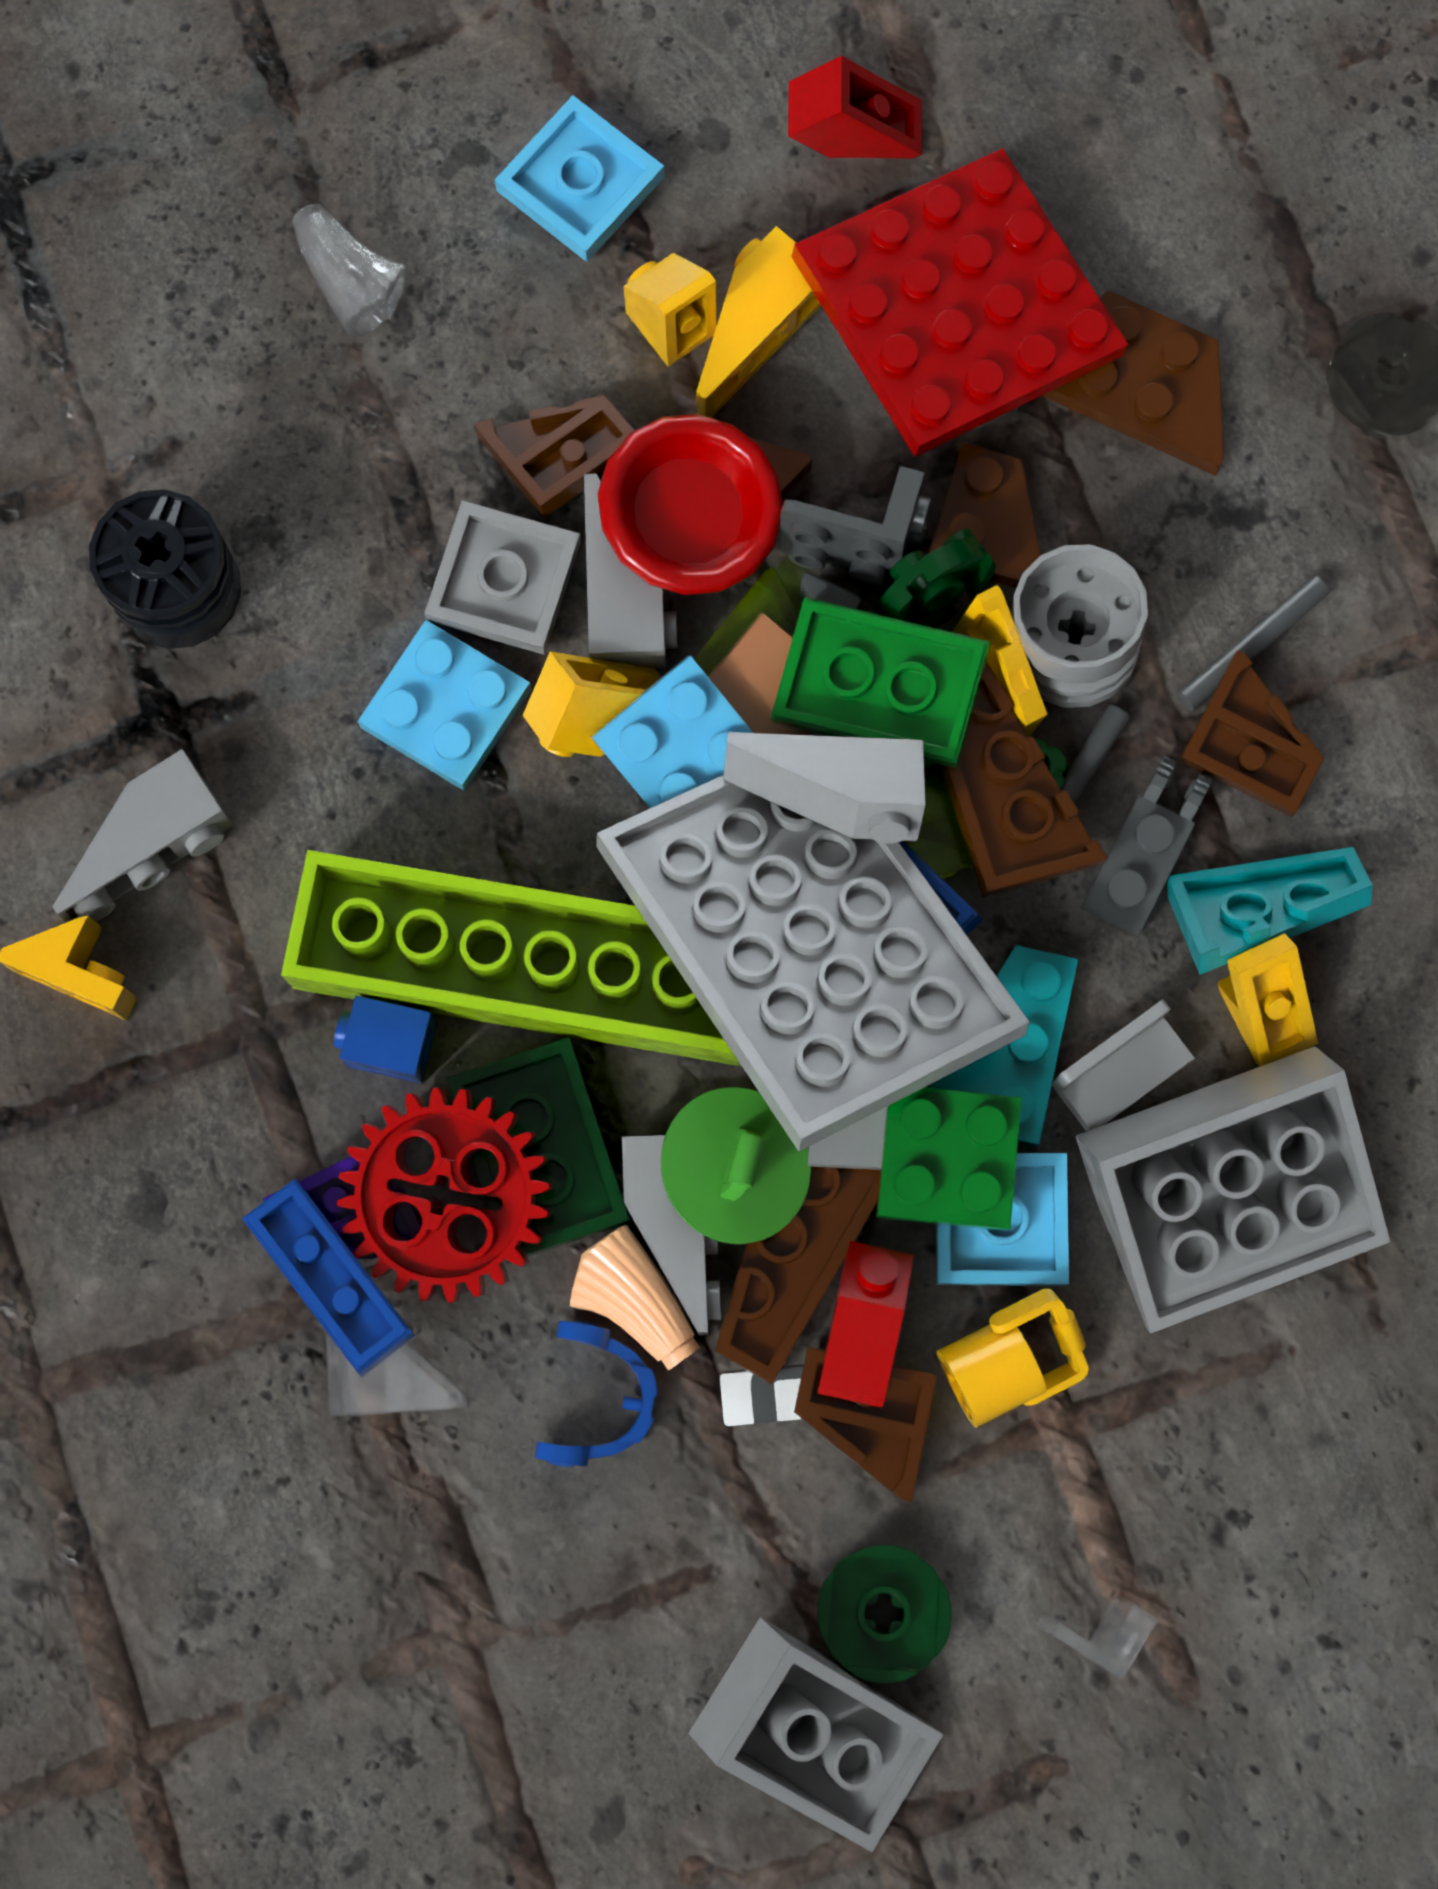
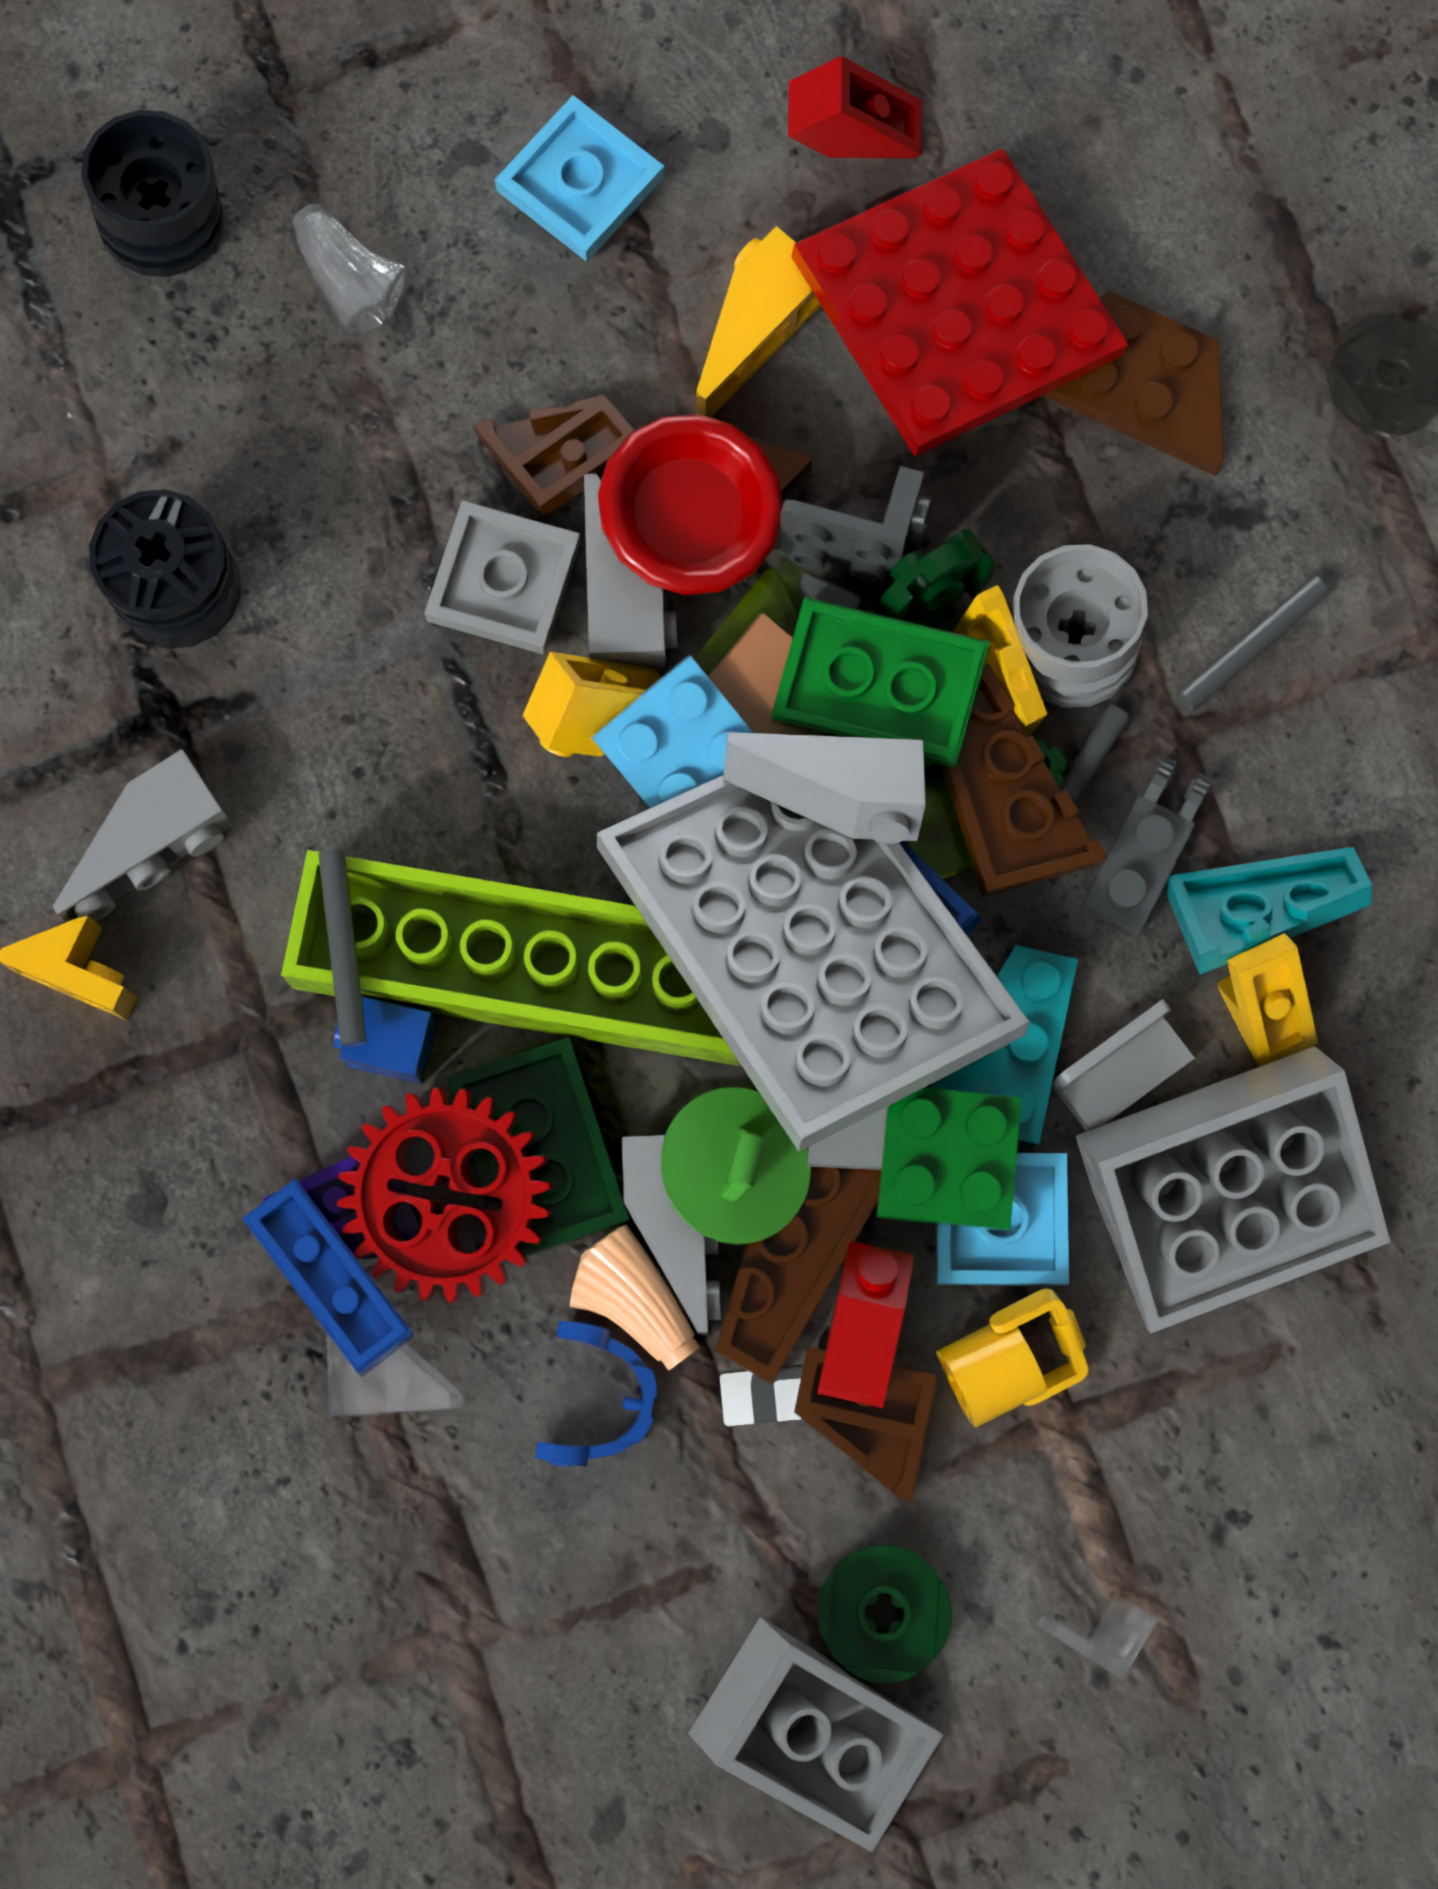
medium azure plate [358,620,532,791] -> none
yellow slope [623,253,717,367] -> none
reddish brown wing [928,442,1041,588] -> none
reddish brown wing [1179,650,1324,817] -> none
none -> black wheel [81,110,223,277]
none -> dark grey bar [318,849,367,1047]

